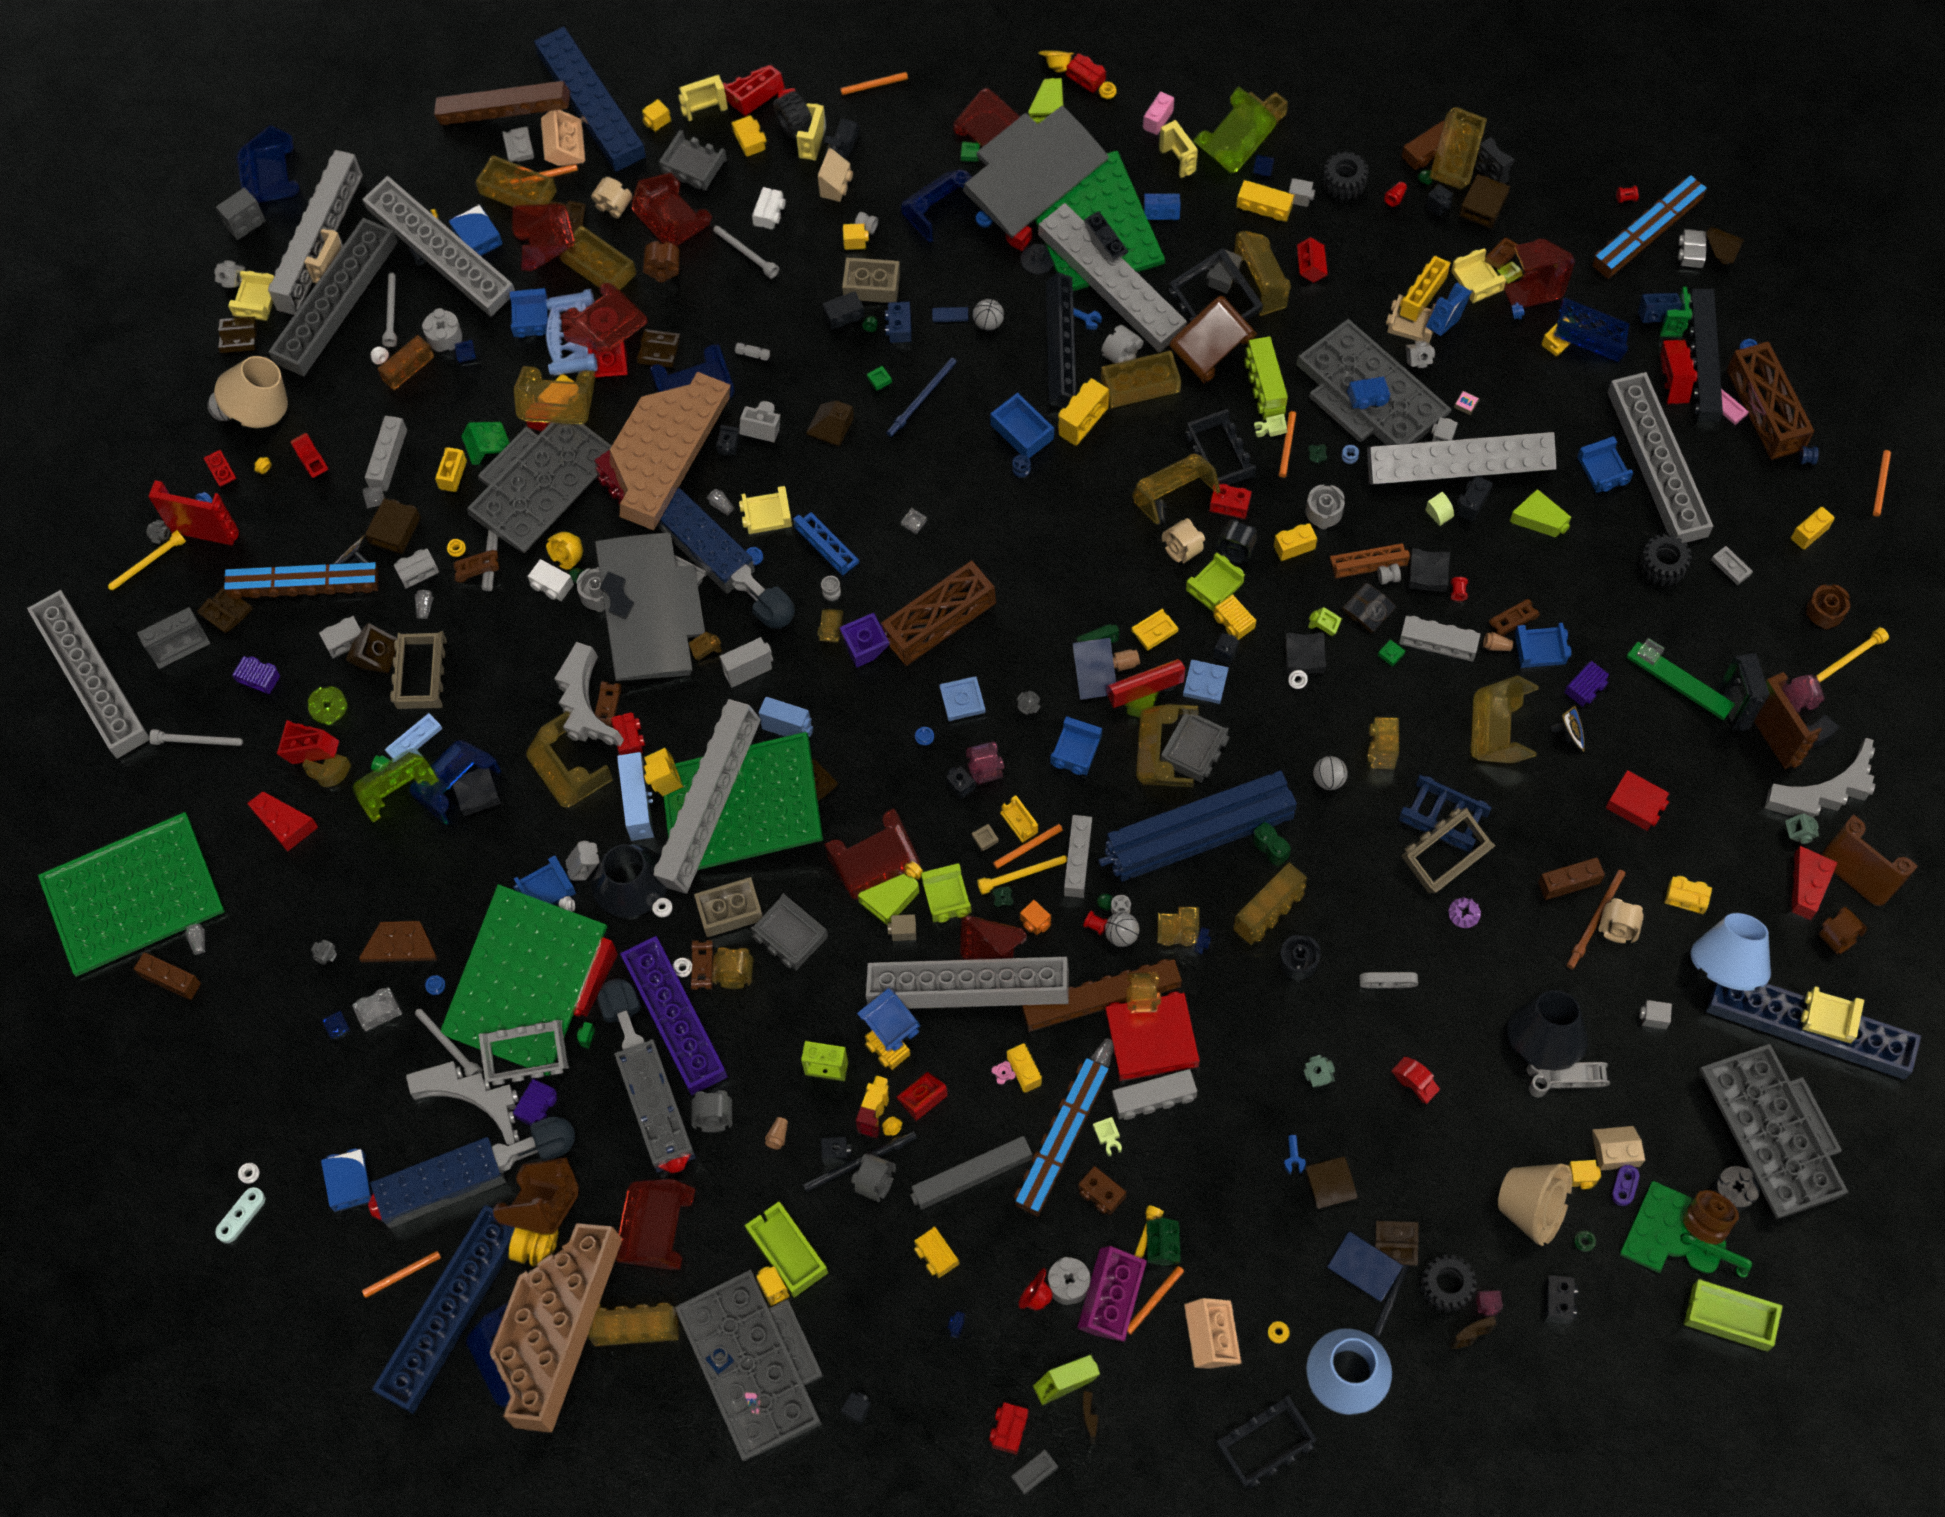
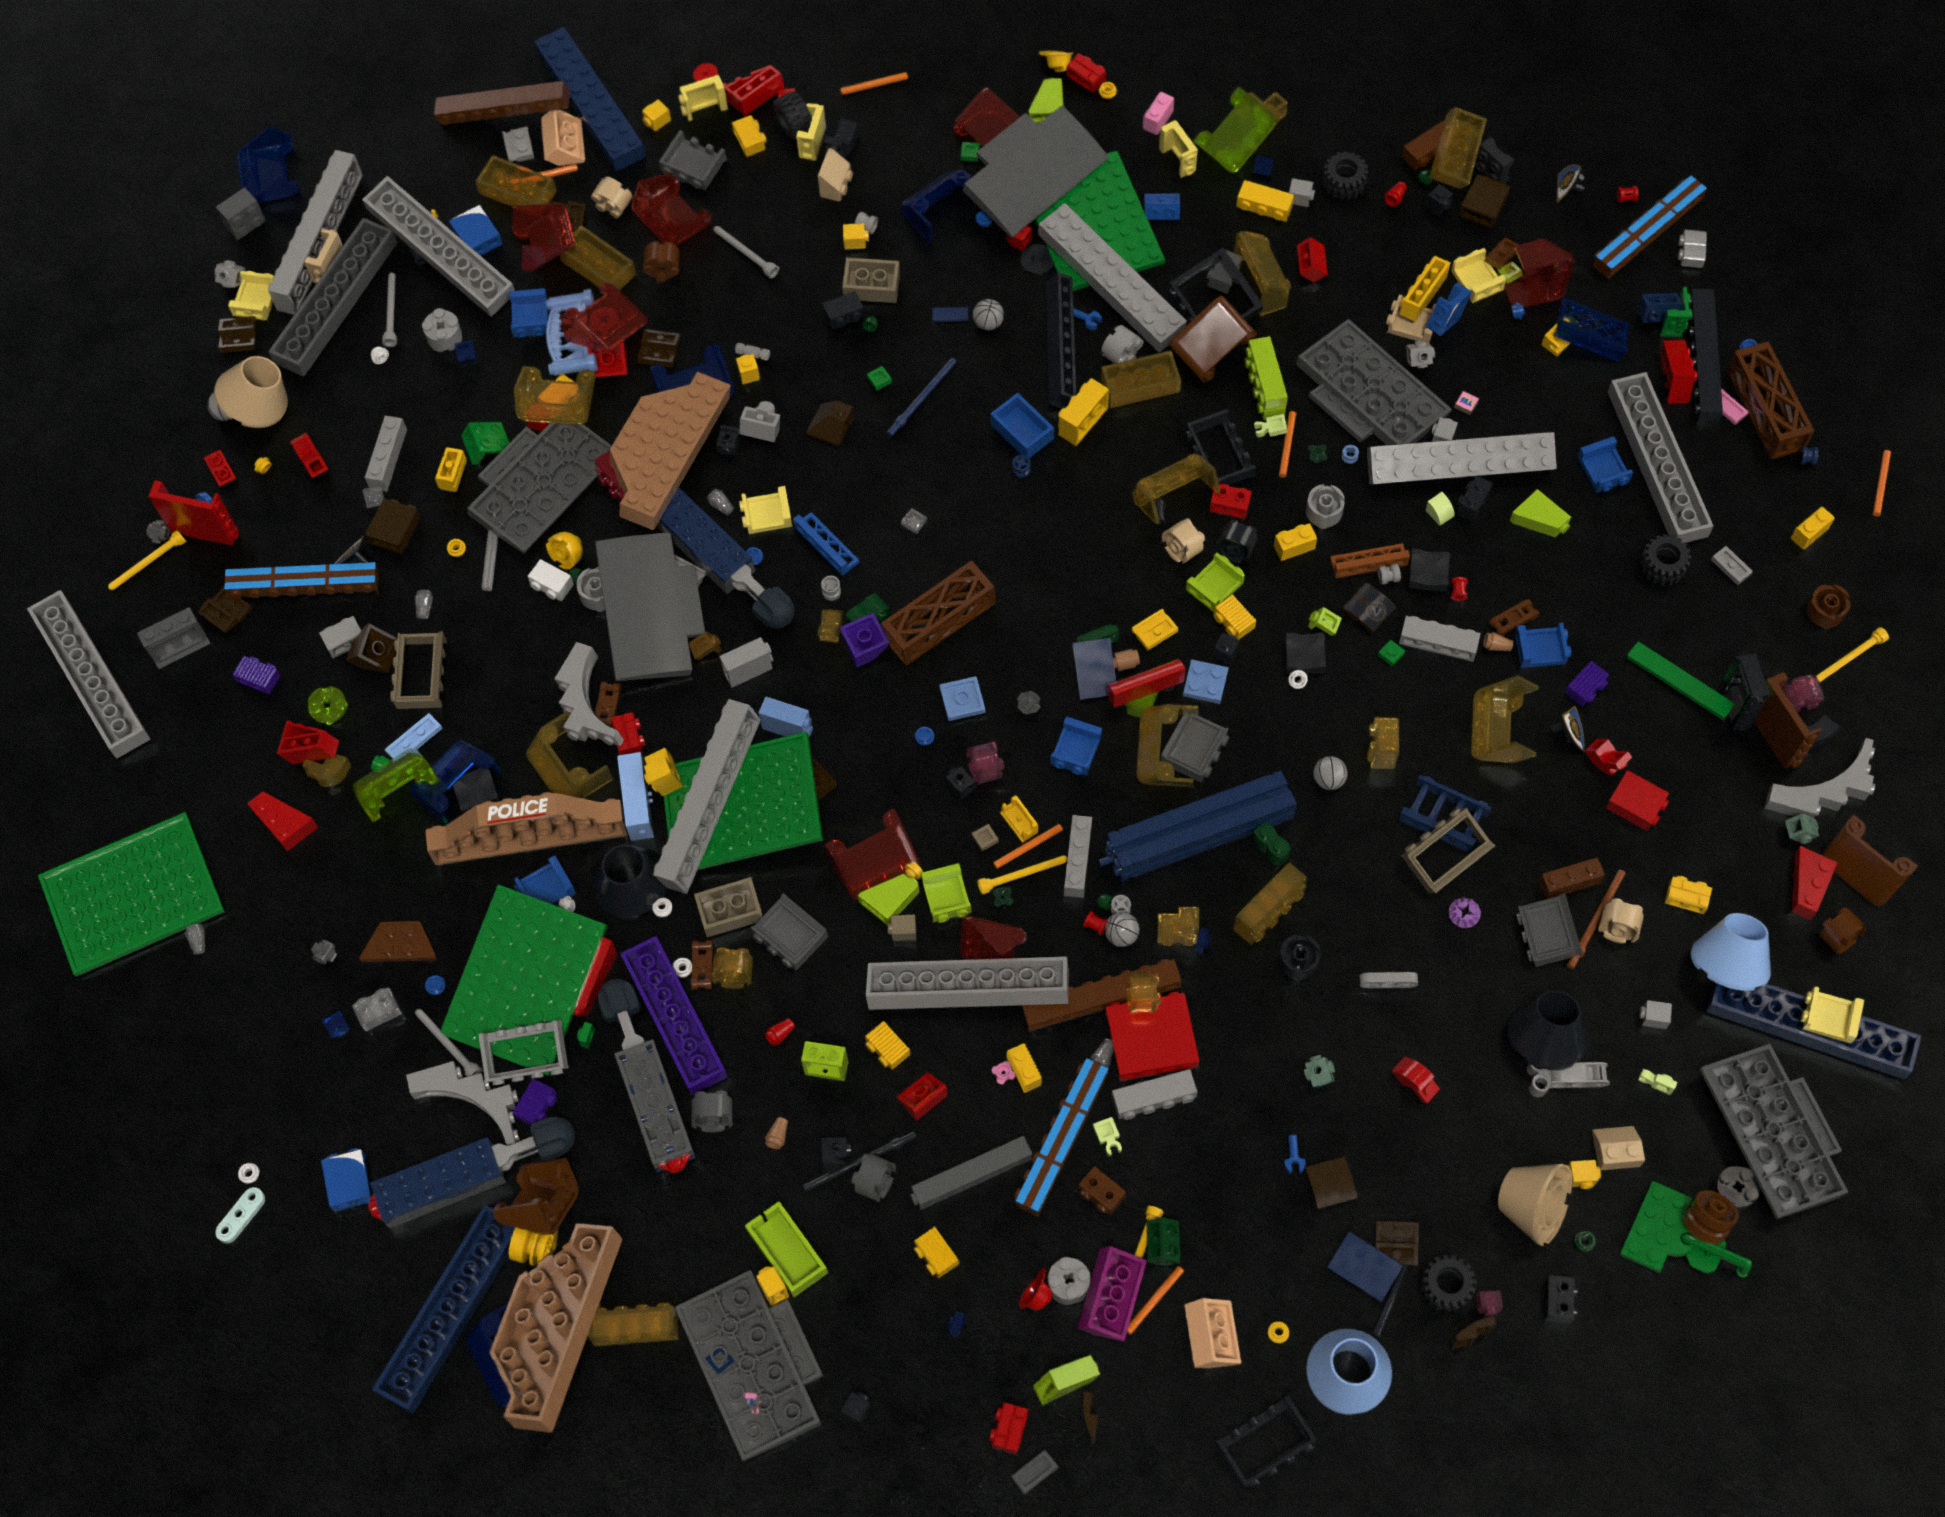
reddish brown brick [134,952,201,1000] -> none
light grey piece [150,729,243,746] -> none
orange bar [362,1251,441,1298] -> none
clear orange brick [378,335,434,390] -> none
light grey brick [394,549,439,588] -> none
reddish brown plate [454,550,499,582] -> none
light grey brick [566,841,599,880] -> none
black tile [600,571,634,620] -> none
clear red windscreen [615,1179,695,1270] -> none
white brick [752,187,785,229] -> none
hips [856,1076,889,1138] -> none
blue panel [858,988,921,1052] -> none
yellow plate [882,1117,902,1136] -> none
dark blue brick [885,302,911,343] -> none
orange brick [1020,900,1051,935] -> none
black slope [1084,211,1128,261] -> none
blue brick [1347,376,1391,409] -> none
dark purple plate [1612,1165,1639,1206] -> none
clear plate [1637,638,1665,665] -> none
lime piece [1684,1280,1782,1351] -> none
dark brown slope [1706,227,1744,265] -> none
none -> medium nougat brick [426,792,628,865]
none -> red piece [693,63,718,82]
none -> yellow brick [736,354,760,384]
none -> red cone [765,1018,795,1046]
none -> dark green brick [846,593,890,623]
none -> window [1516,893,1583,967]
none -> shield [1557,164,1584,203]
none -> red brick [1584,739,1632,775]
none -> yellowish green plate [1638,1069,1677,1095]

